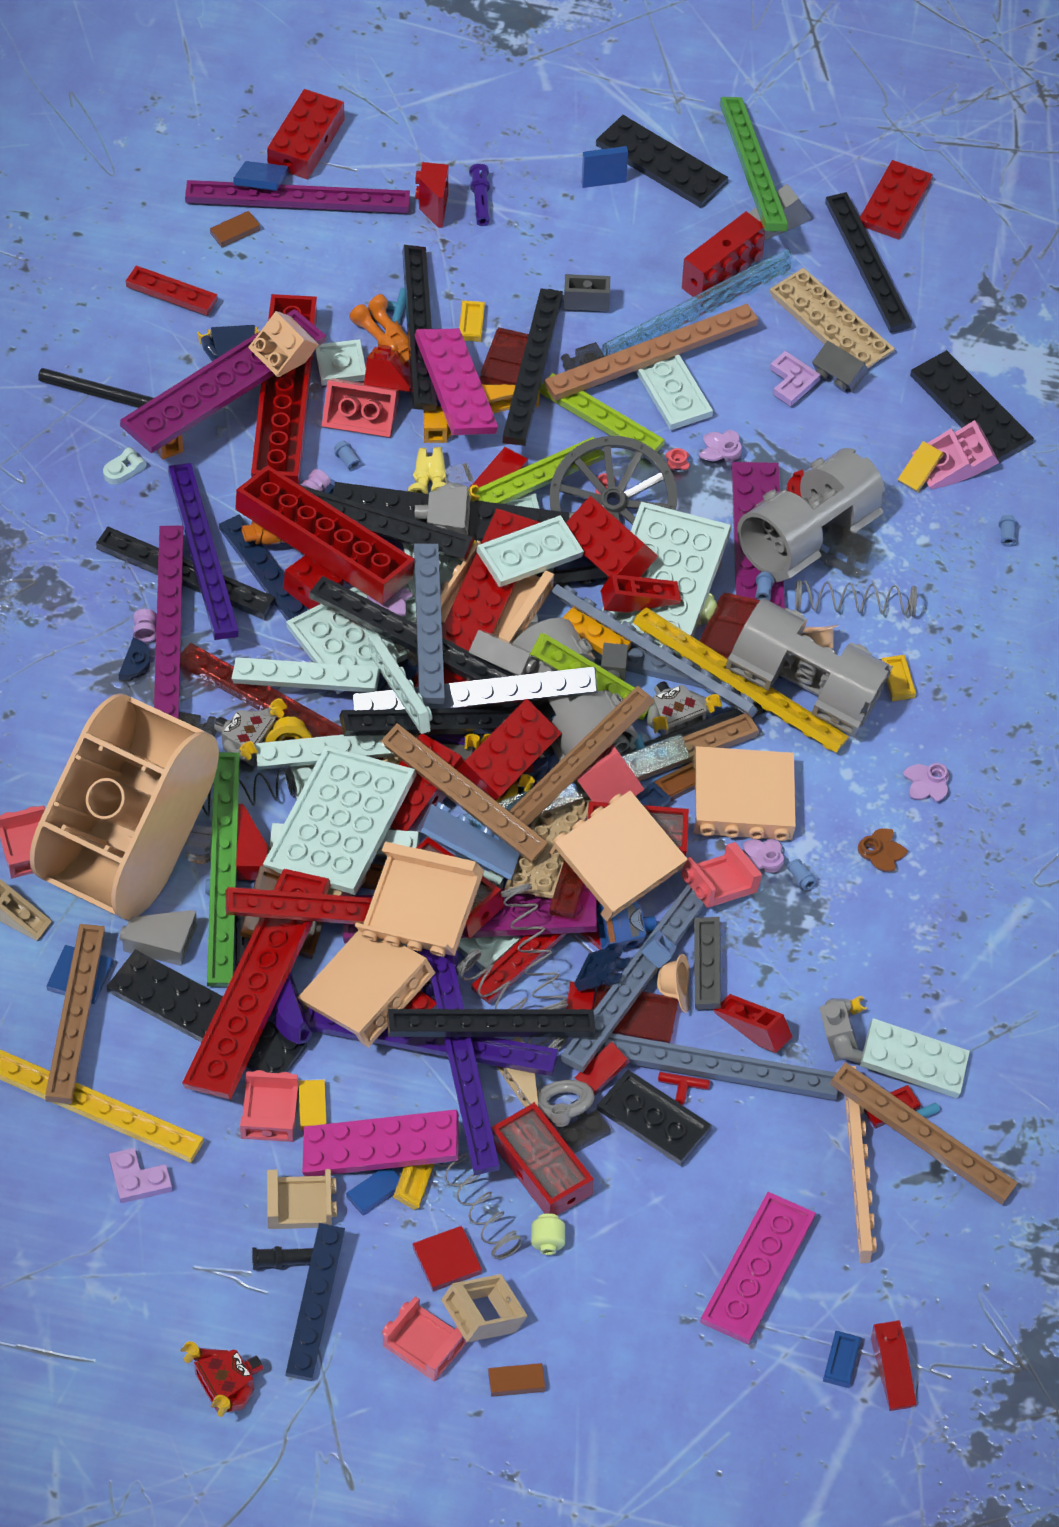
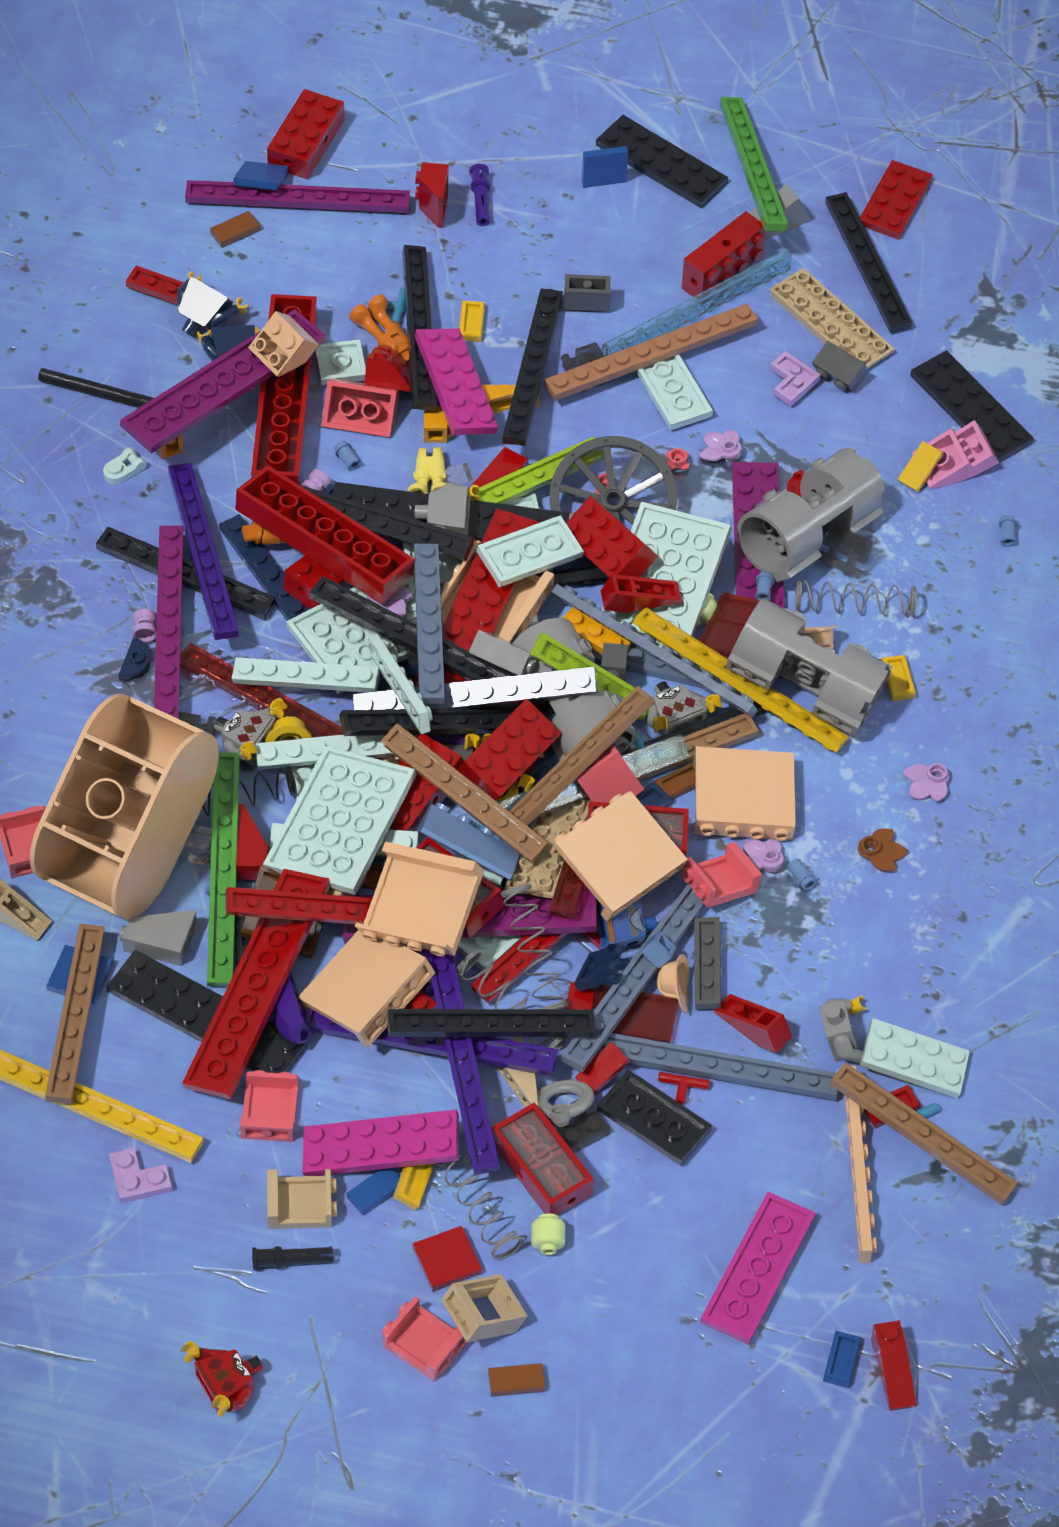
dark blue plate [285,1223,345,1381] -> none
yellow tile [299,1079,326,1130] -> none
clear red piece [479,327,529,385] -> none
lime plate [540,373,665,452] -> none
none -> torso [177,271,249,336]

